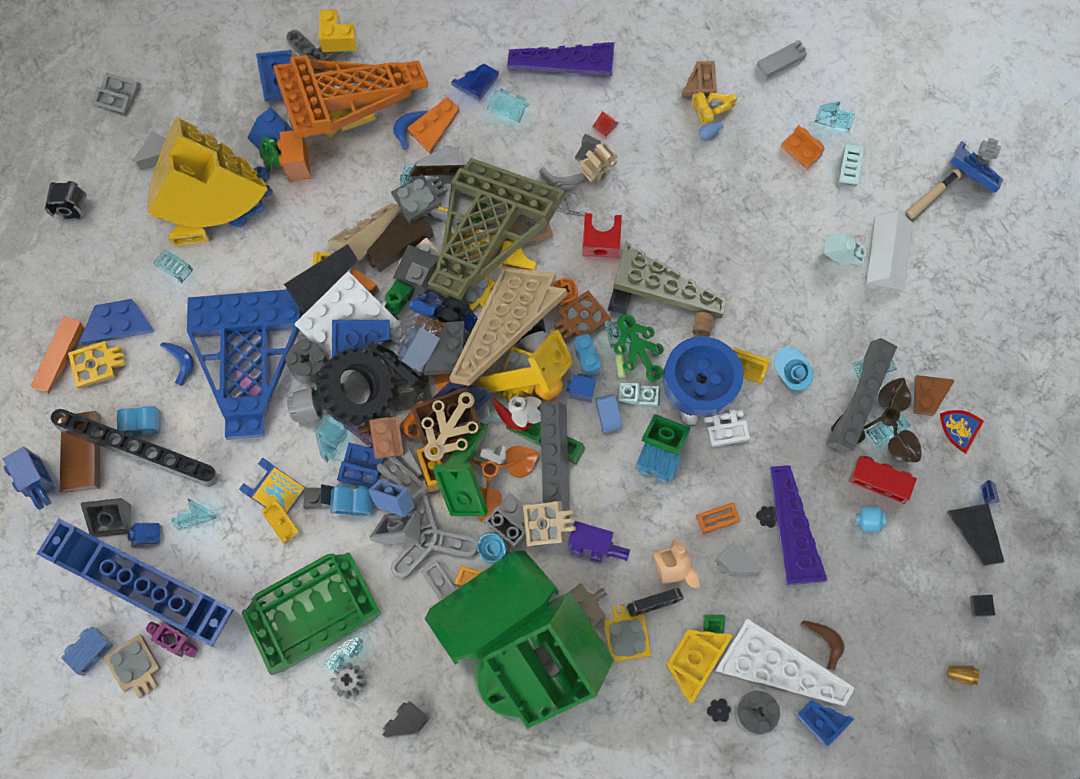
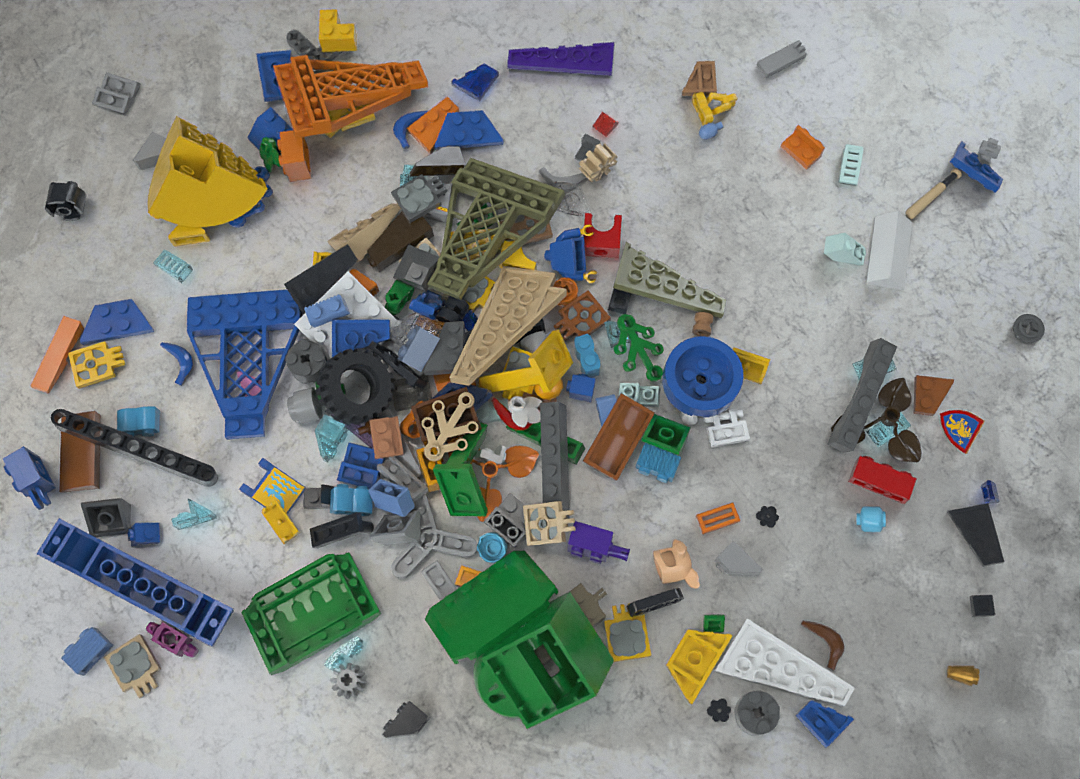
clear light blue bracket [486,88,529,123] -> none
yellowish green piece [616,346,626,378] -> none
dark purple wing [769,465,827,585] -> none
medium azure piece [774,347,813,390] -> none
clear light blue slope [815,101,855,132] -> none
none -> medium blue brick [304,294,350,328]
none -> black piece [309,512,374,548]
none -> blue wing [435,110,503,150]
none -> blue torso [544,225,597,283]
none -> dark orange slope [583,393,655,481]
none -> dark grey gear [1013,314,1045,344]

